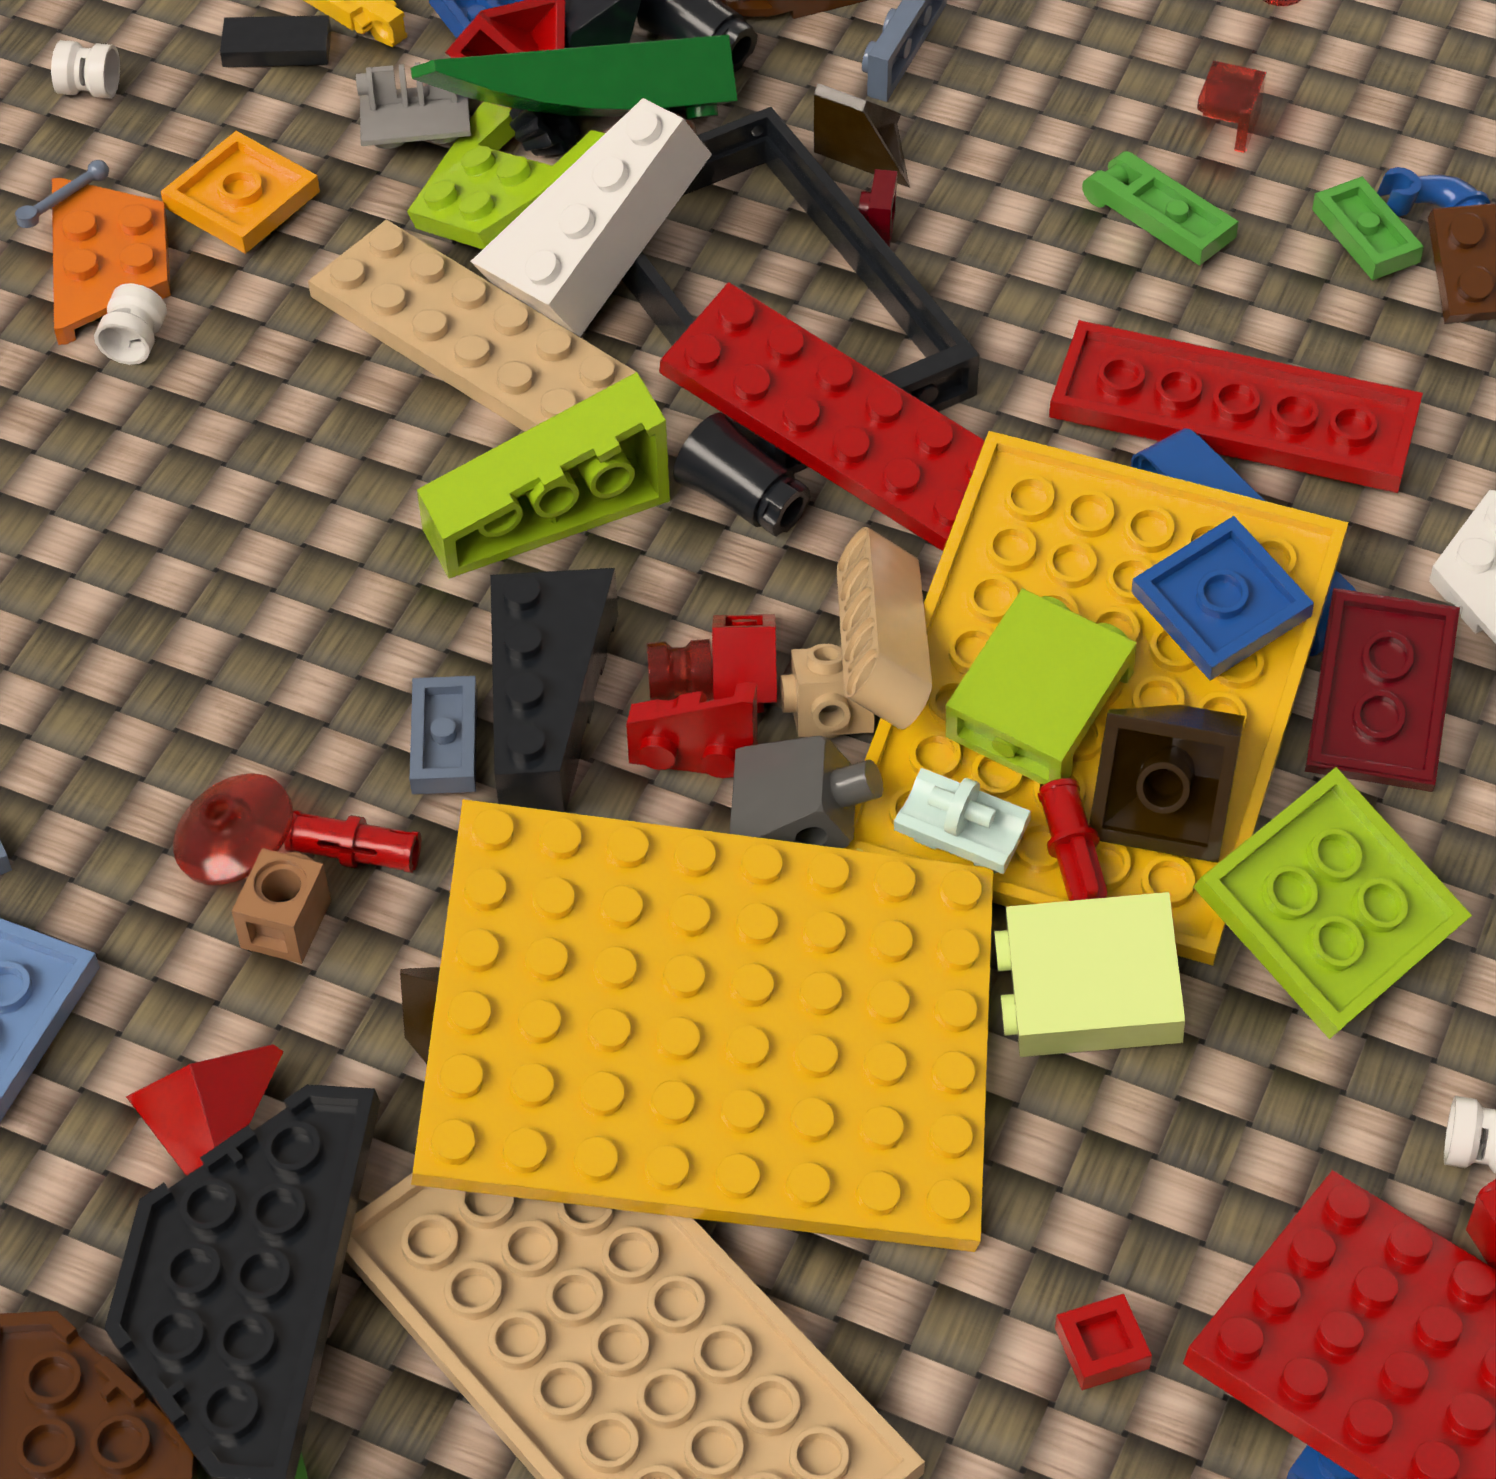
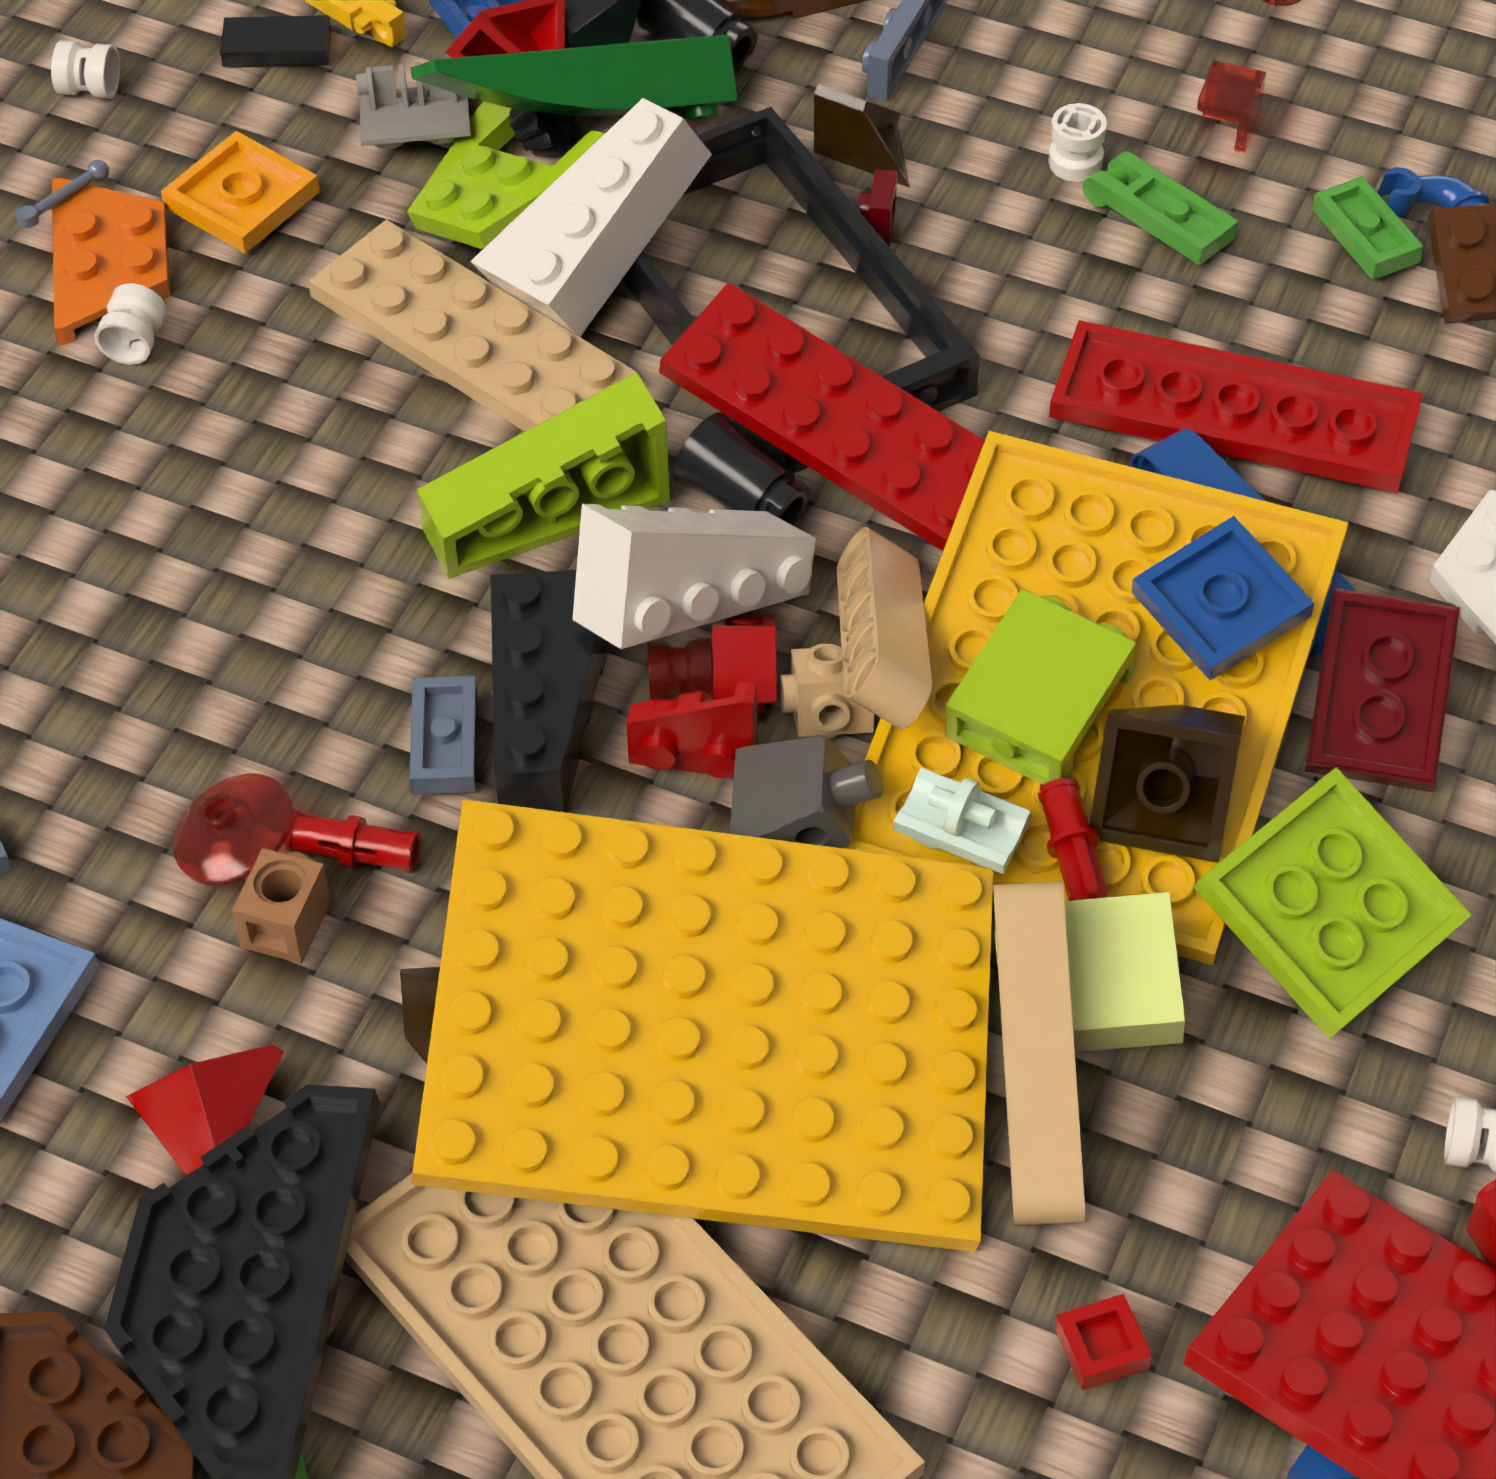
none -> white wedge [573,504,816,649]
none -> tan beam [993,881,1085,1226]
none -> white wheel [1048,103,1107,182]

